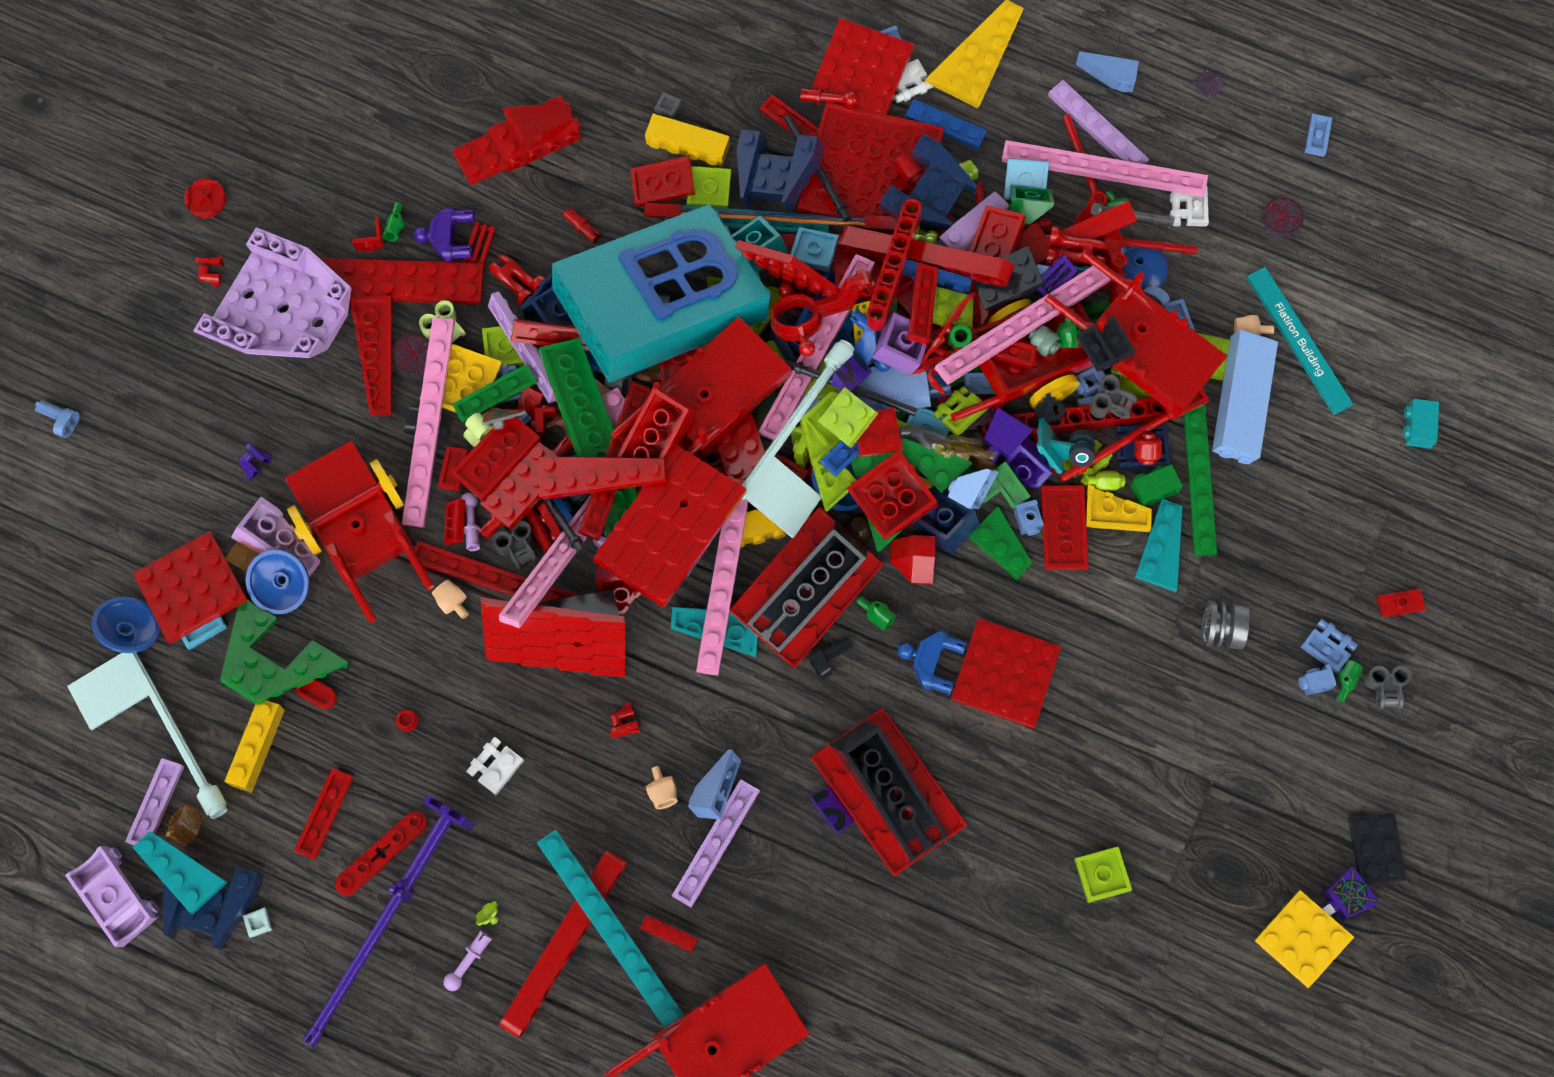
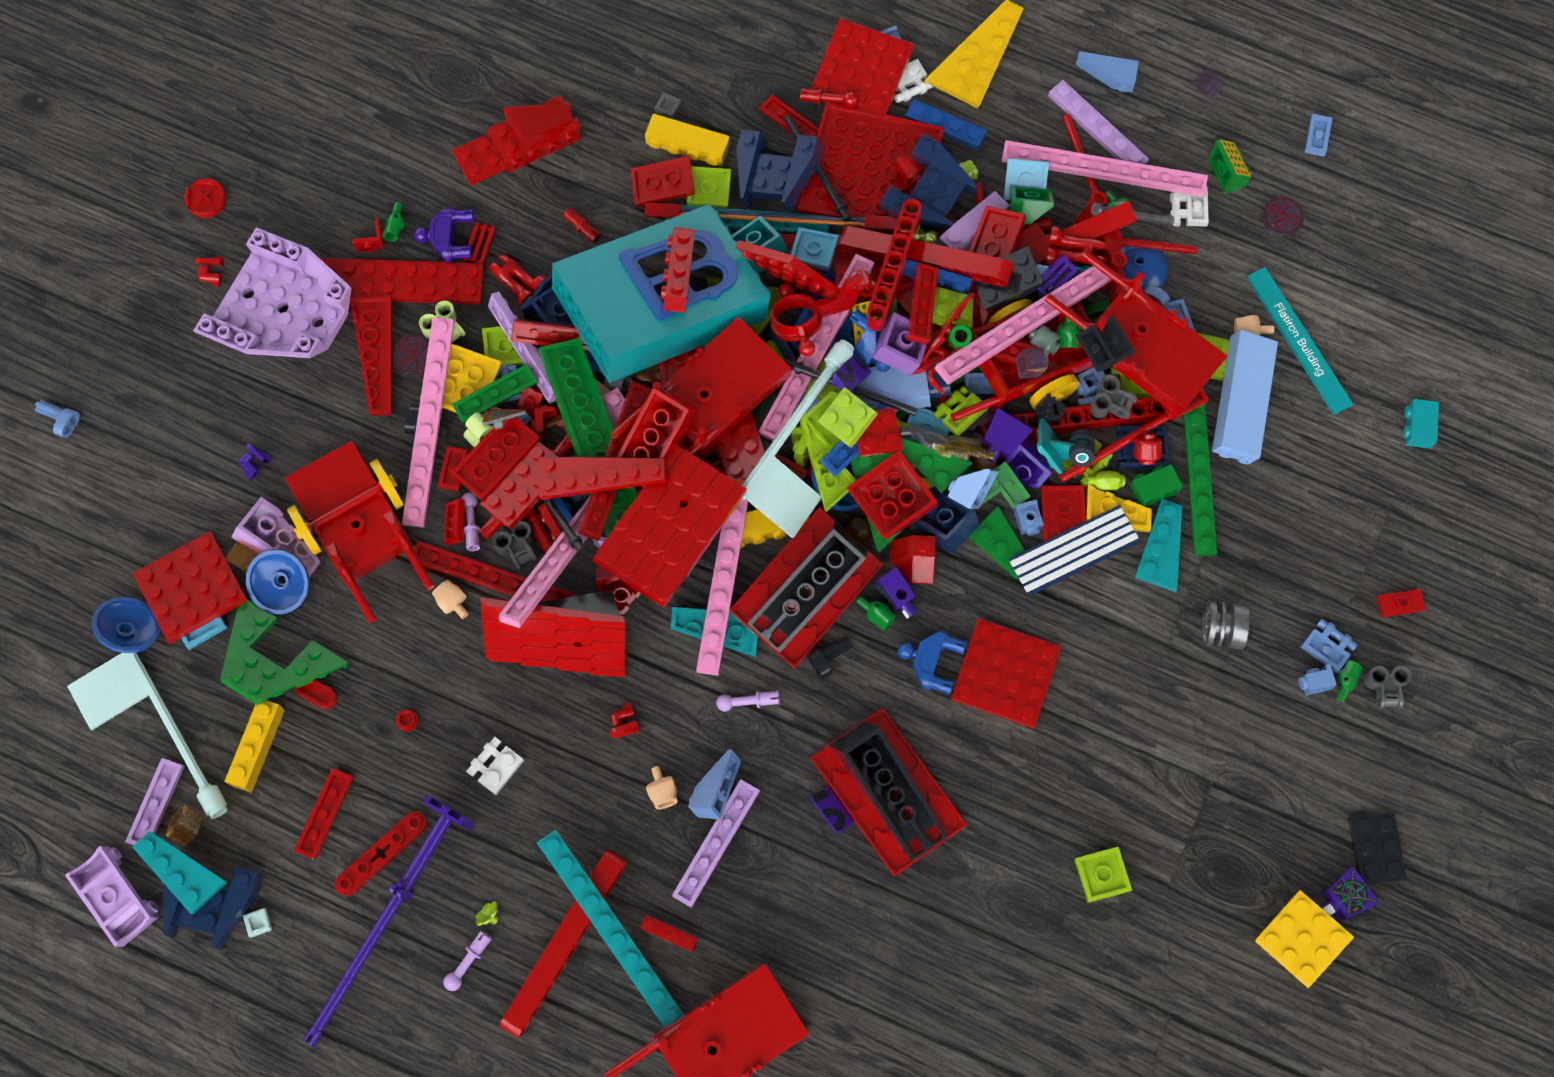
none -> red brick [661,227,695,313]
none -> lavender pin [716,690,780,712]
none -> dark purple torso [873,567,917,618]
none -> sticker [1009,505,1141,596]
none -> clear purple brick [1015,347,1049,379]
none -> green slope [1208,139,1251,194]

